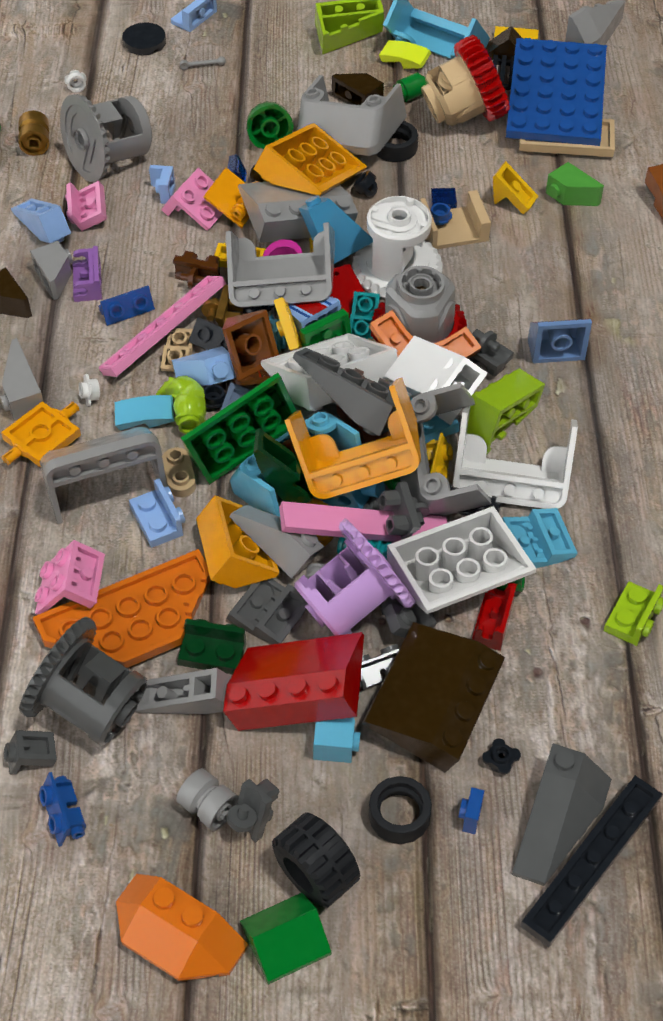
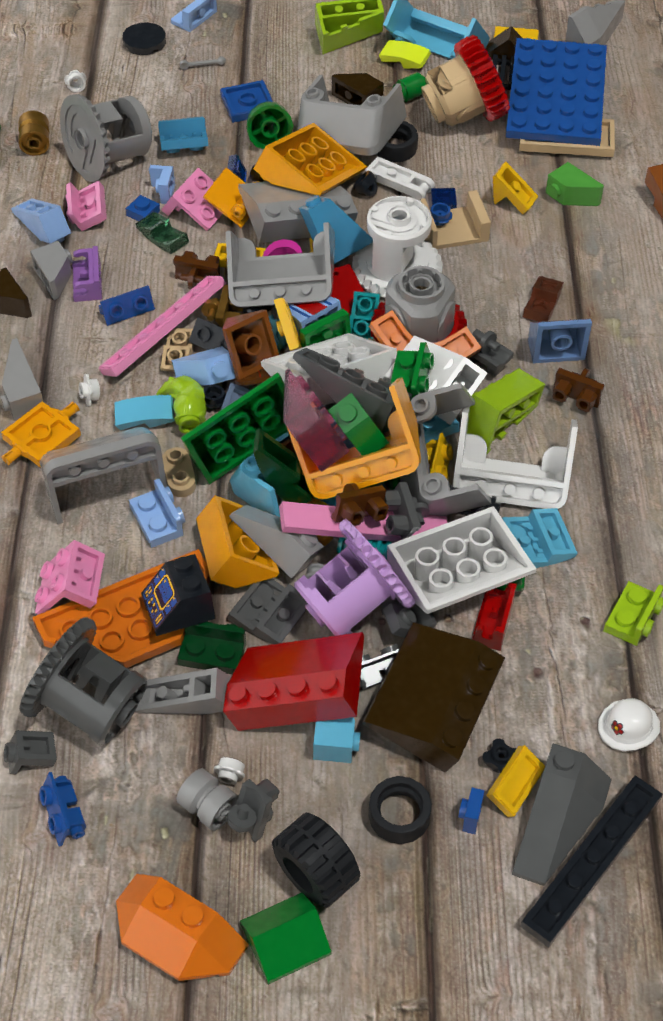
none -> blue plate [125,195,160,225]
none -> clear green slope [135,212,189,254]
none -> black slope [141,554,216,636]
none -> dark azure bracket [158,117,208,153]
none -> white plate [214,757,245,785]
none -> blue tile [220,80,273,123]
none -> clear pink slope [283,368,349,472]
none -> green slope [328,393,389,456]
none -> reddish brown hips [331,483,389,526]
none -> white plate [365,157,435,201]
none -> green bracket [391,342,434,401]
none -> yellow tile [486,745,545,817]
none -> copper slope [523,276,564,322]
none -> reddish brown hips [552,367,605,412]
none -> white hat [598,698,660,752]

